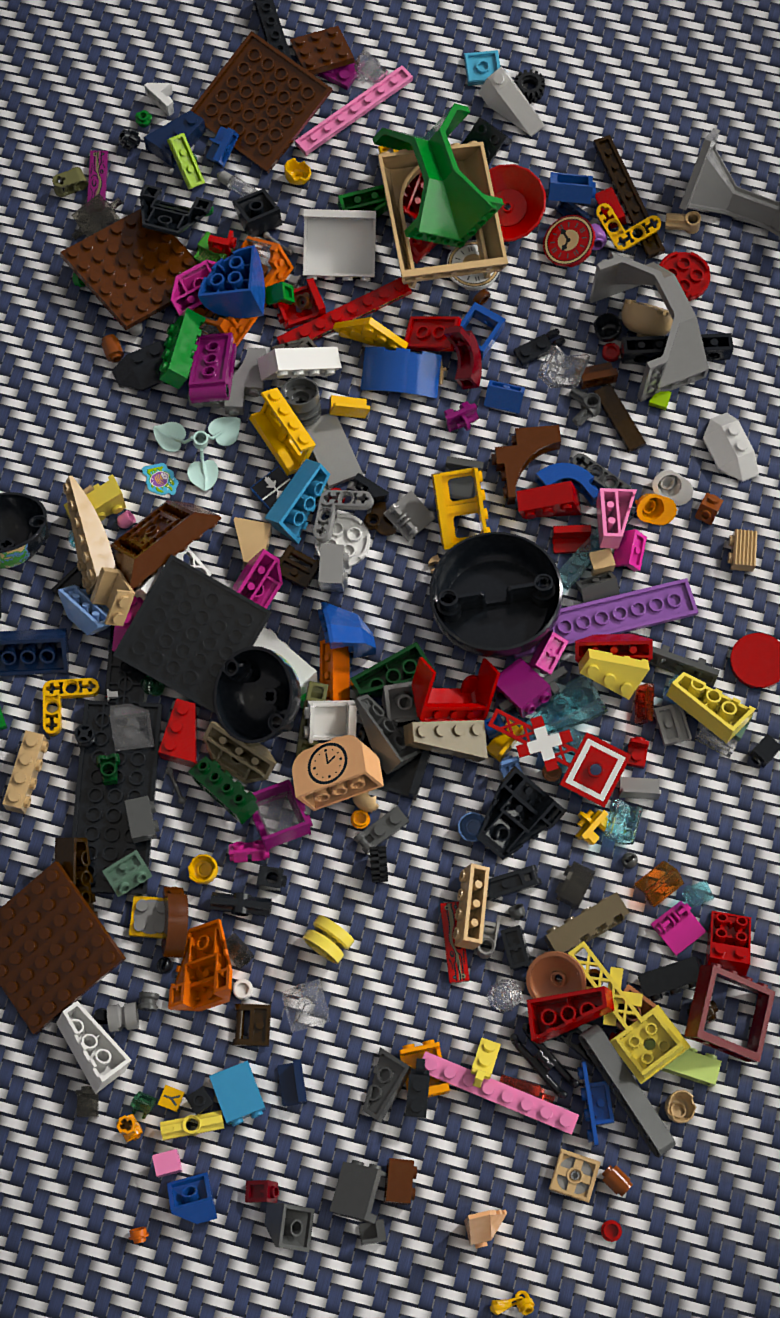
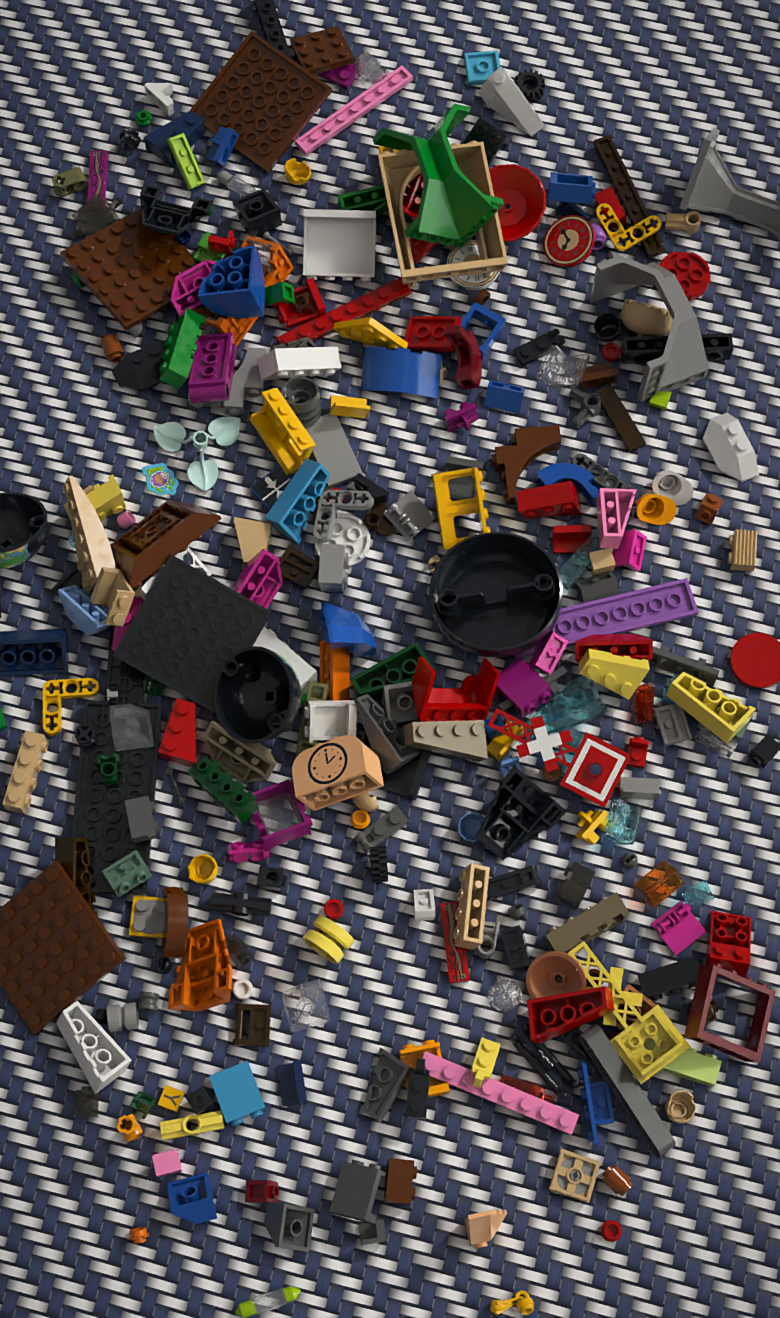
none -> clear blue plate [175,230,191,246]
none -> piece [235,1286,301,1318]
none -> red tile [324,899,344,920]
none -> white slope [413,889,435,921]

